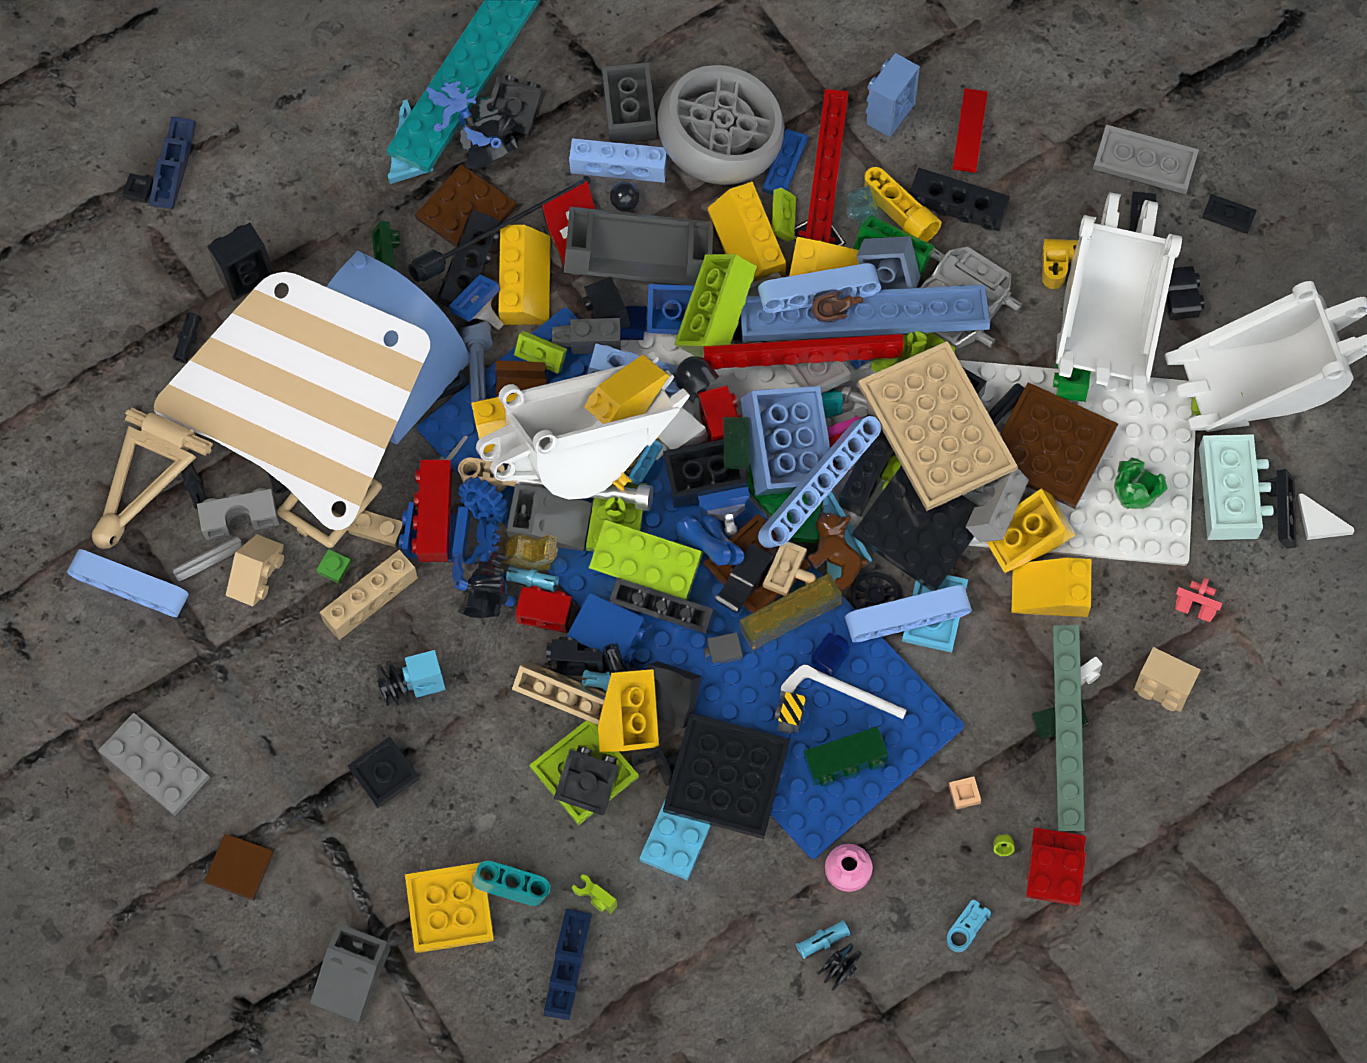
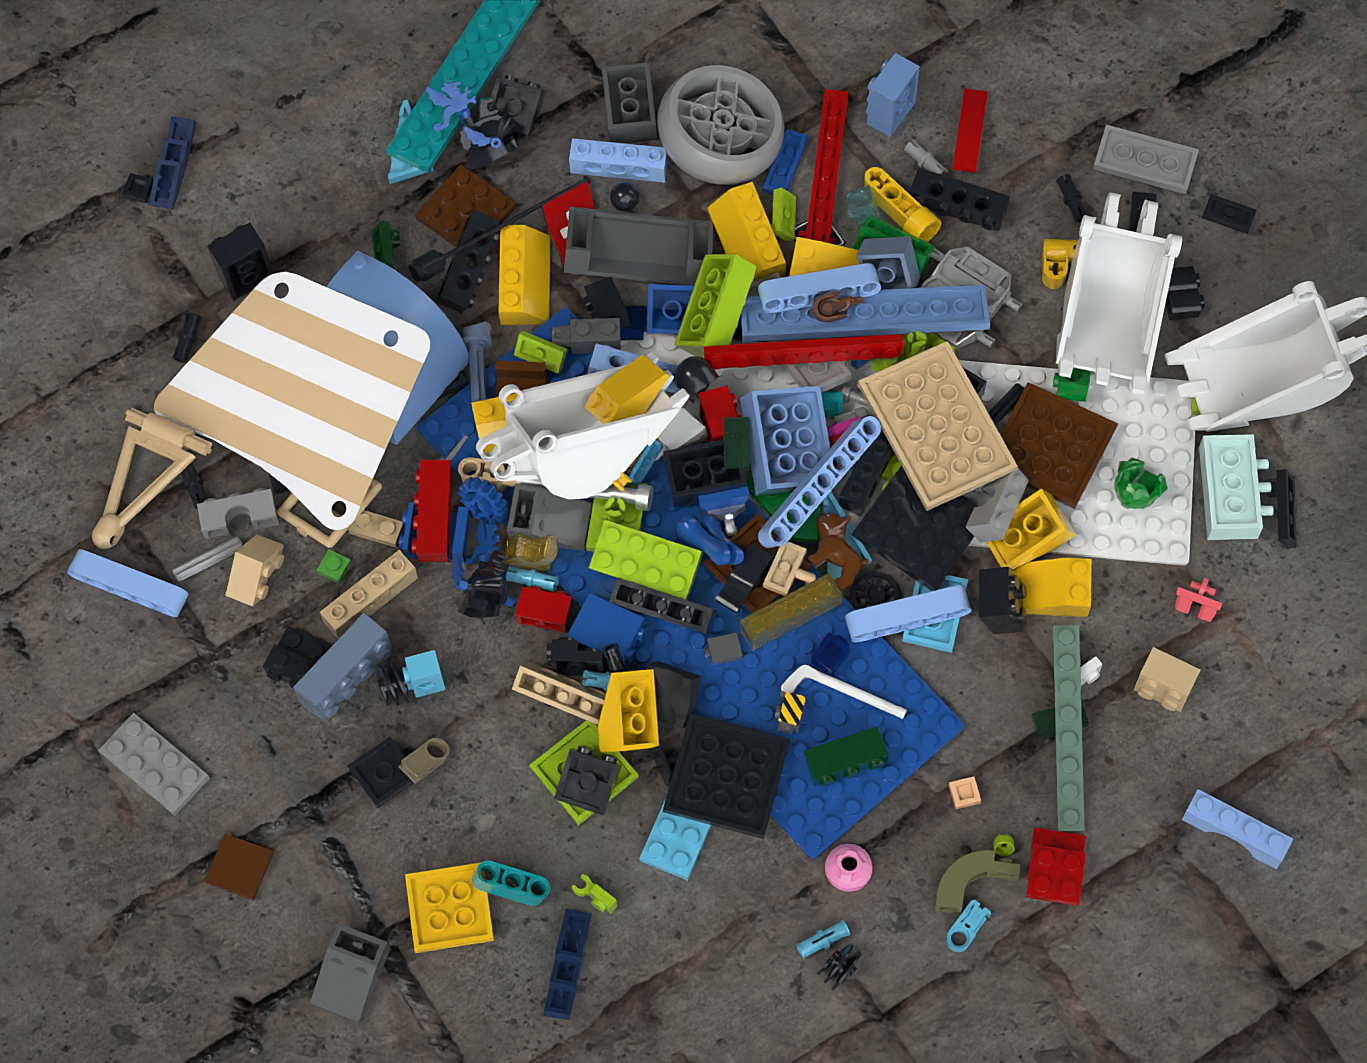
blue piece [449,275,504,330] -> none
white tile [1298,494,1354,540] -> none
none -> black plate [263,626,333,689]
none -> sand blue piece [293,613,392,722]
none -> dark tan piece [399,738,450,784]
none -> light grey pin [904,139,948,176]
none -> olive arch [934,850,1021,915]
none -> black piece [979,566,1027,634]
none -> black pin [1056,174,1089,223]
none -> light blue arch [1182,789,1293,870]

